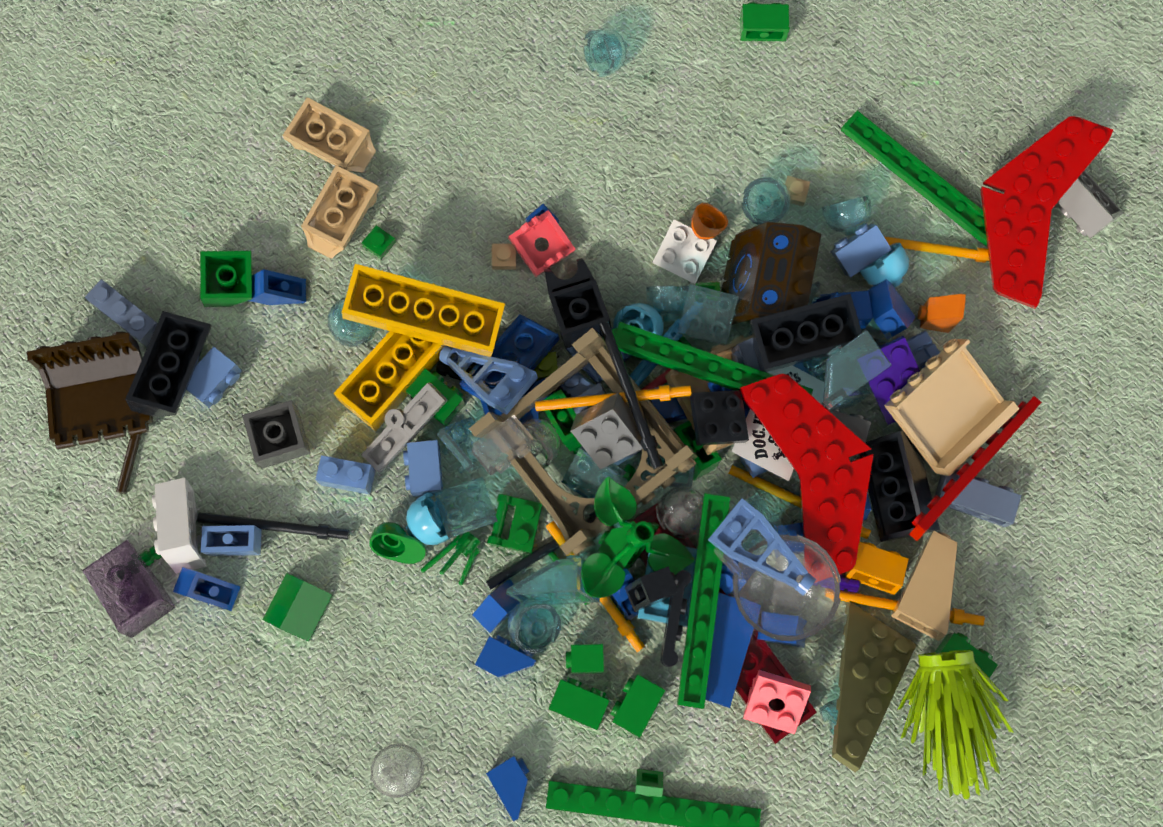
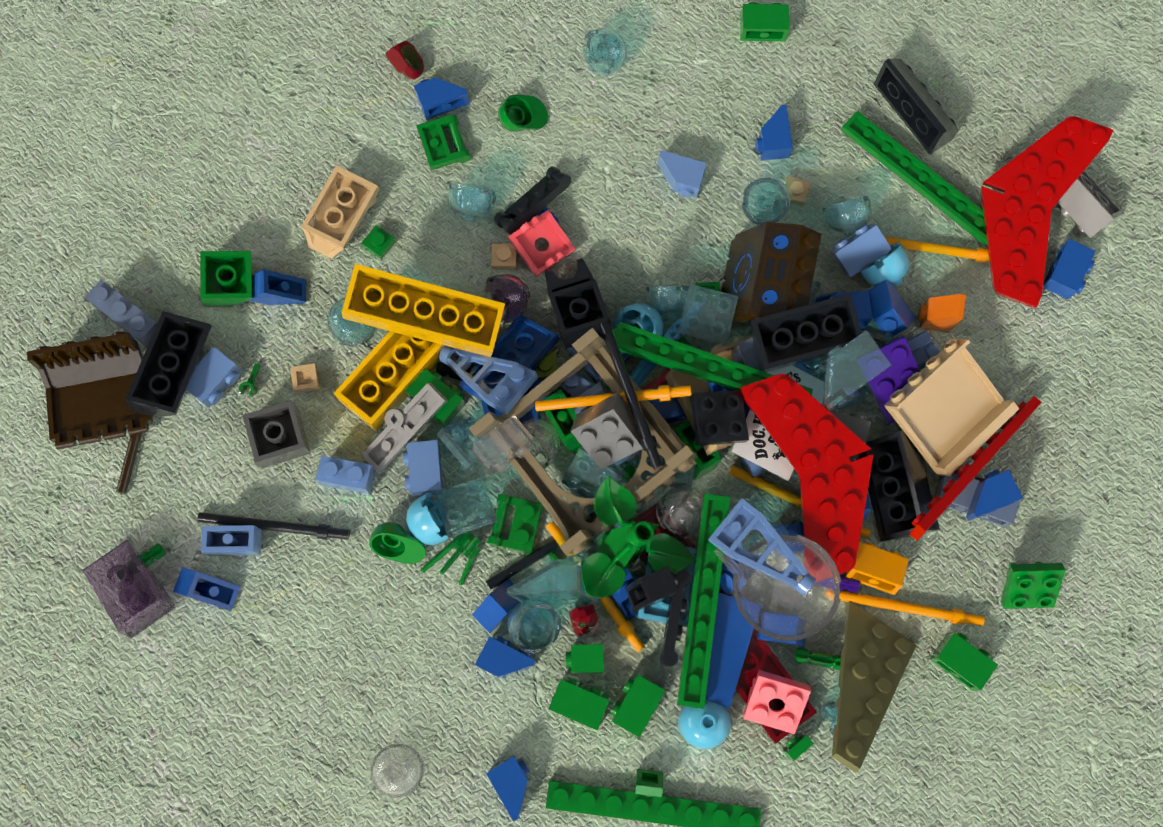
white wedge [152,478,207,574] -> none
green slope [262,573,333,642] -> none
tan slope [283,97,376,173] -> none
white hinge [653,219,717,284] -> none
orange cap [691,203,728,239] -> none
tan slope [891,531,957,641] -> none
lime plant [897,650,1014,800] -> none
none -> green hand [239,363,261,397]
none -> tan plate [290,363,320,393]
none -> dark red rock [385,40,424,80]
none -> blue slope [413,77,469,120]
none -> green plate [416,115,471,170]
none -> clear light blue cylinder [448,183,497,222]
none -> clear purple cylinder [485,273,530,324]
none -> black plate [494,166,571,235]
none -> green cap [498,94,548,132]
none -> dark red rock [568,604,599,637]
none -> medium blue slope [658,150,707,198]
none -> medium azure cylinder [678,700,731,749]
none -> blue slope [755,105,793,161]
none -> green plate [783,734,814,761]
none -> green axle [795,648,841,670]
none -> black slope [873,58,959,154]
none -> blue slope [966,469,1023,521]
none -> green plate [1000,562,1065,609]
none -> blue brick [1043,239,1096,299]

